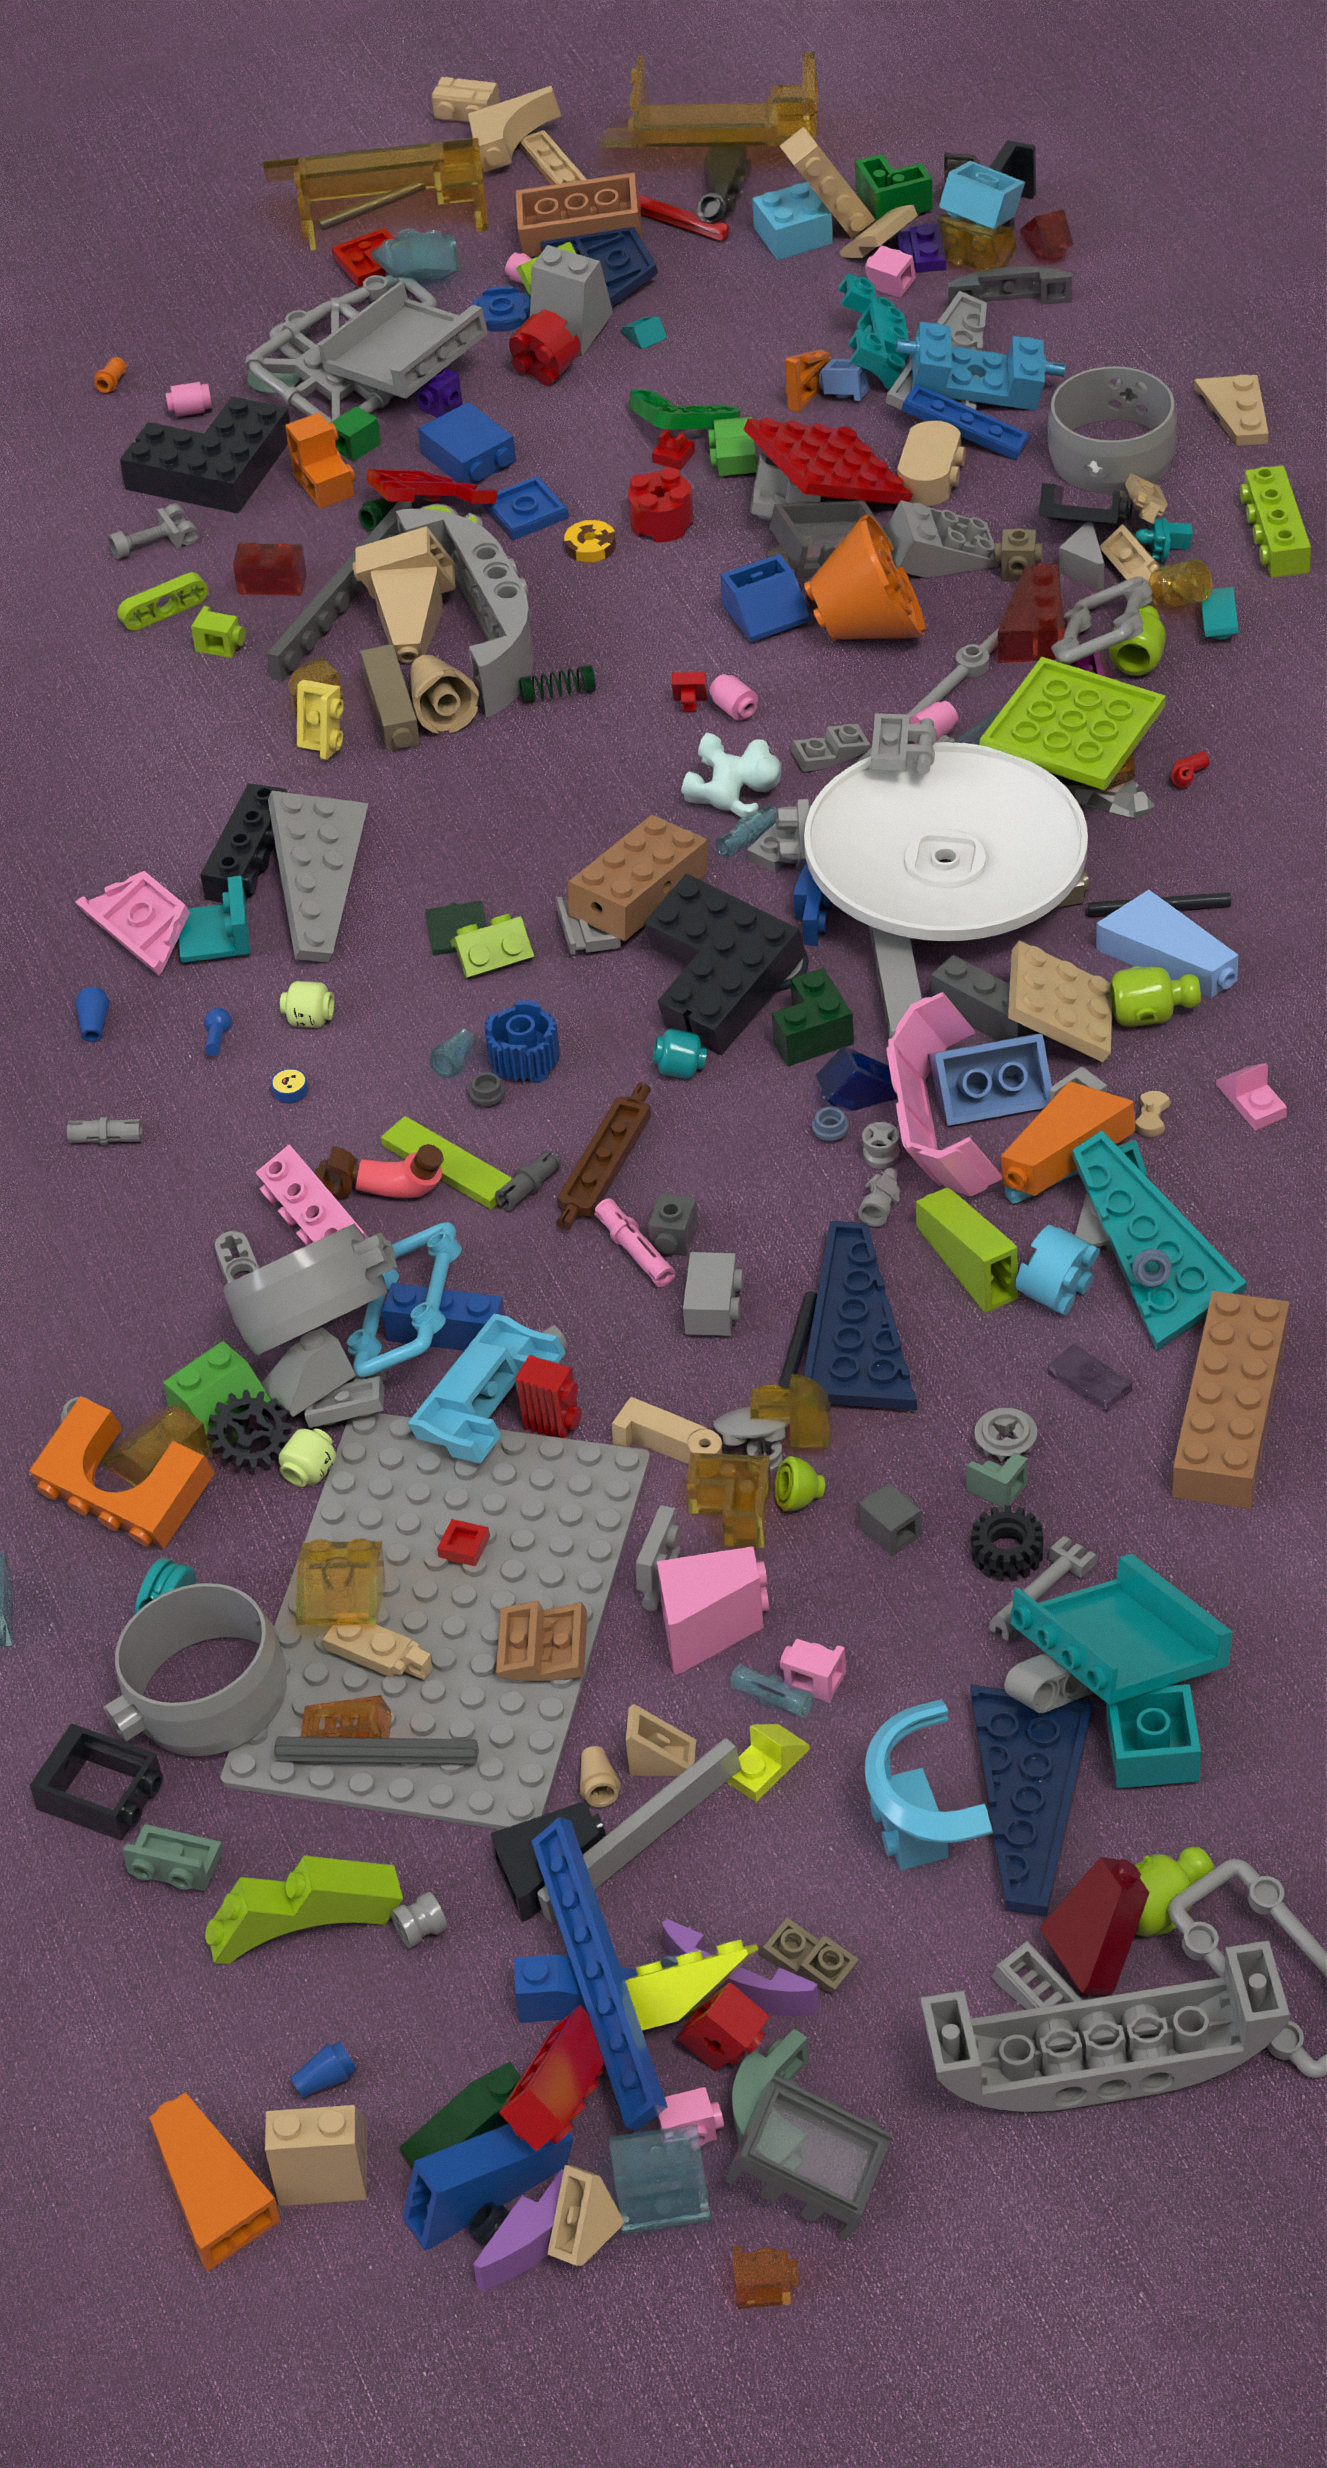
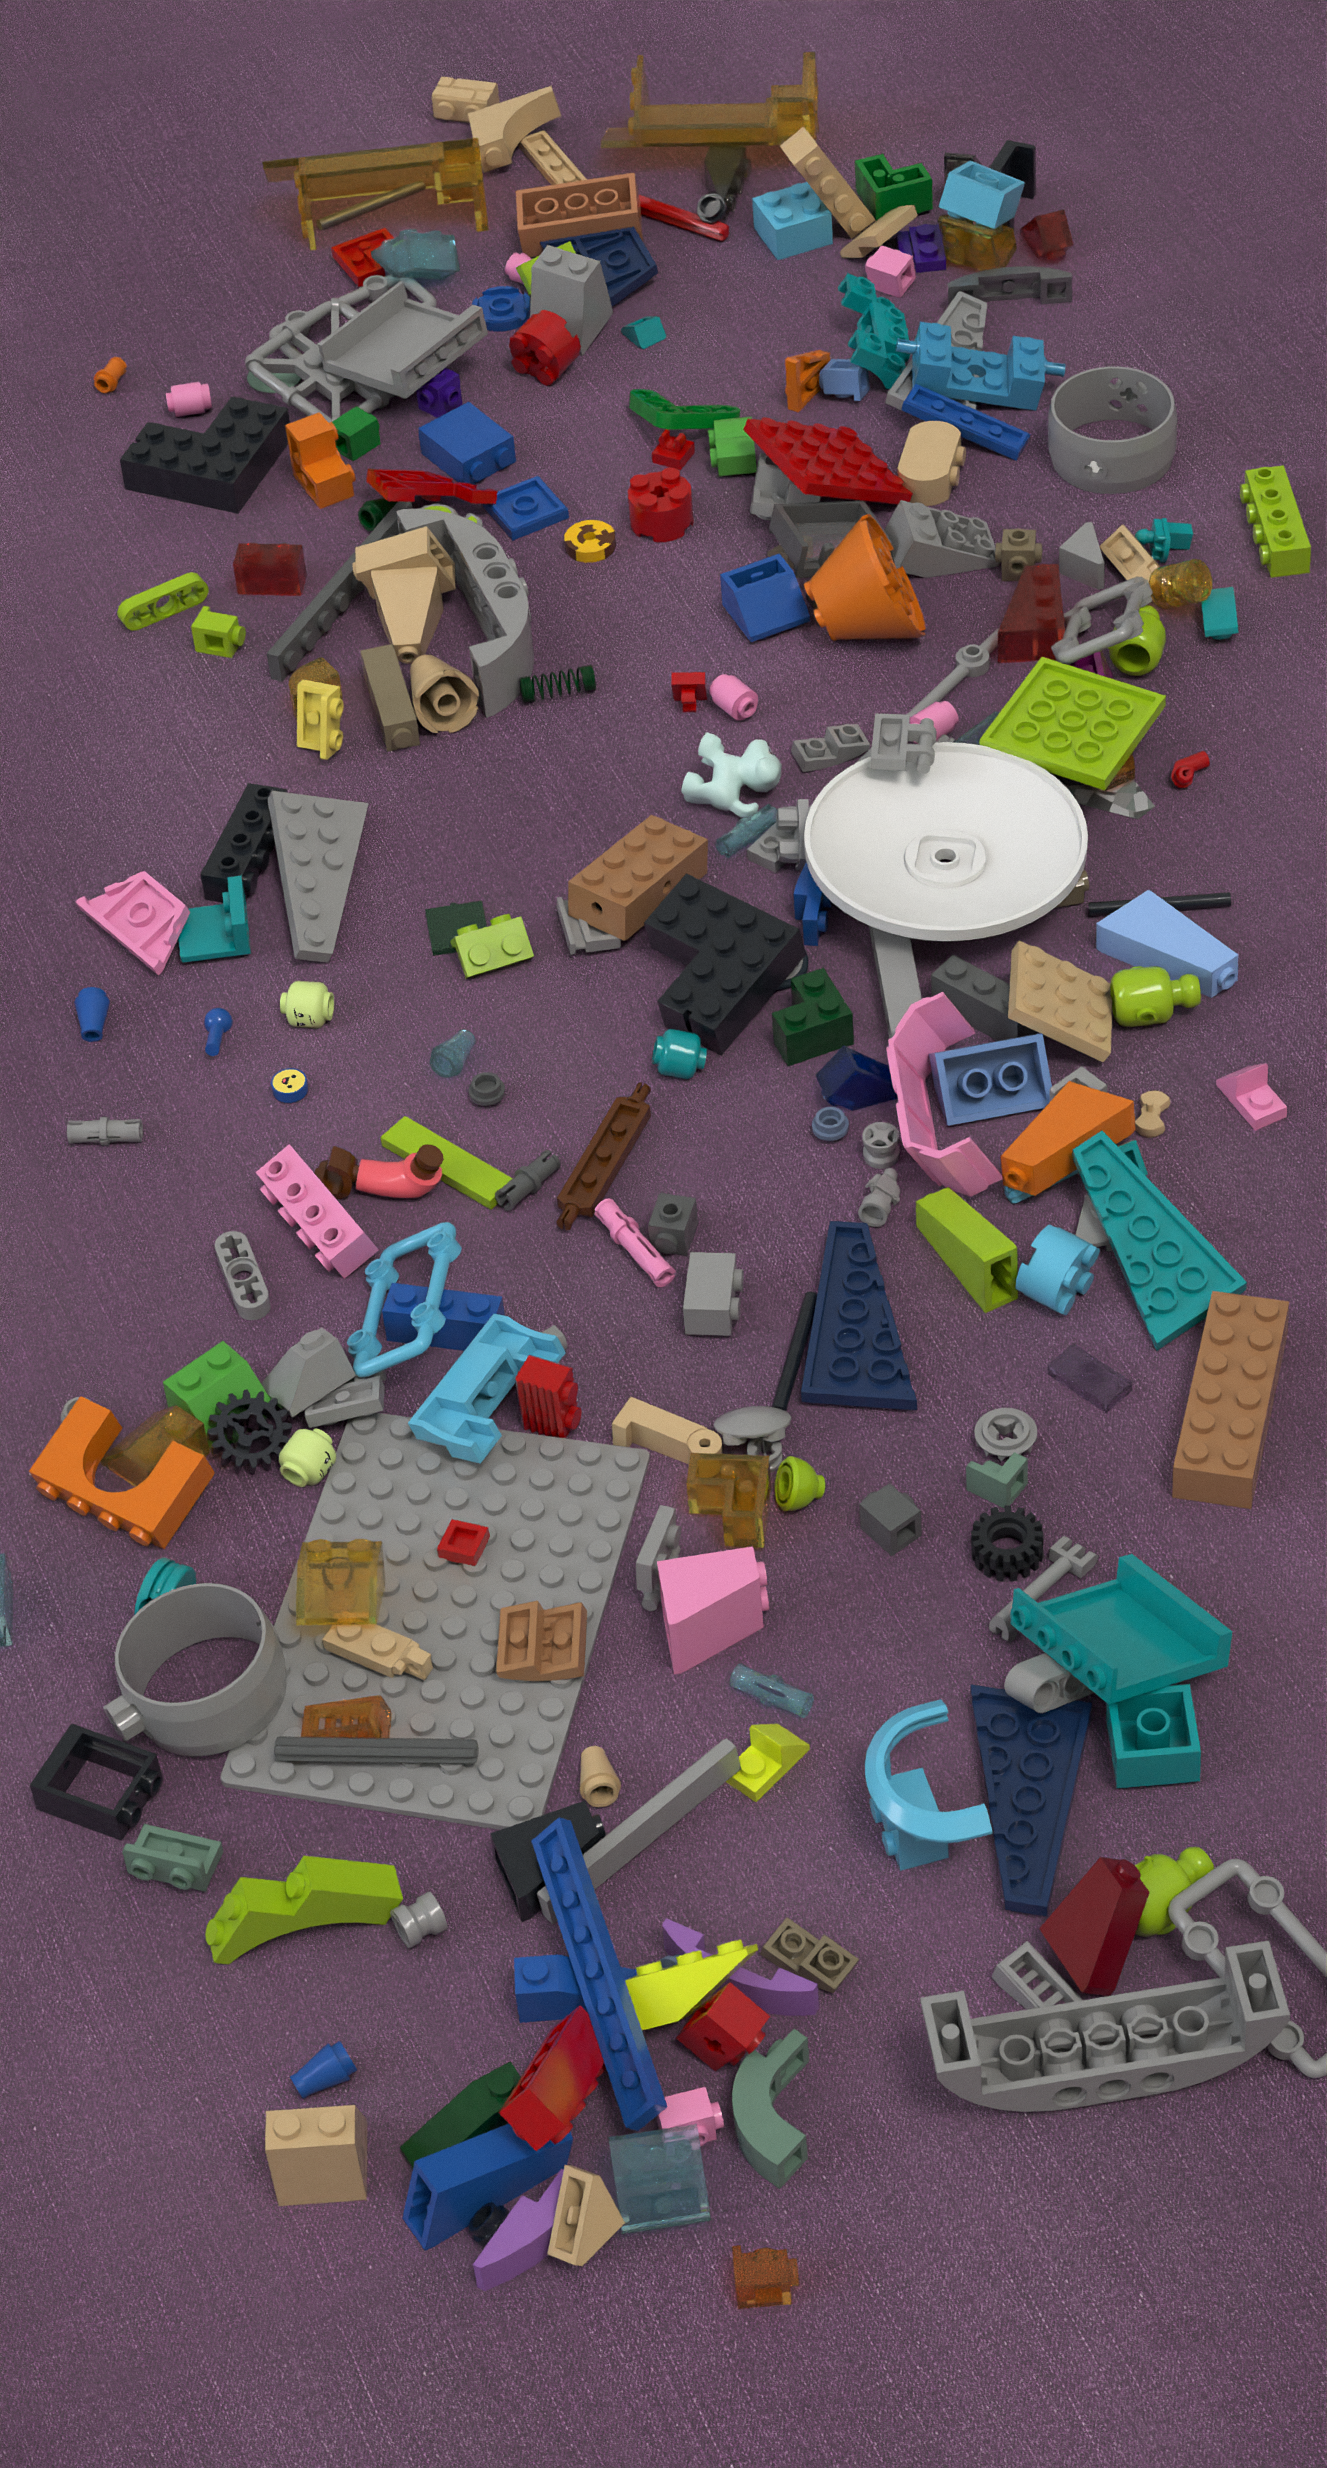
light grey bar [108,504,199,560] -> none
orange slope [149,2092,281,2272] -> none
light grey cylinder [222,1223,398,1356] -> none
blue brick [484,999,560,1083] -> none
tan slope [626,1704,696,1776] -> none
window [725,2075,894,2241] -> none
clear yellow brick [750,1374,832,1447] -> none
bright pink brick [780,1639,846,1703] -> none
black panel [1038,483,1133,526] -> none
tan hinge [1125,473,1168,524] -> none
sand blue plate [1132,1248,1171,1287] -> none
tan wing [1194,374,1269,446] -> none

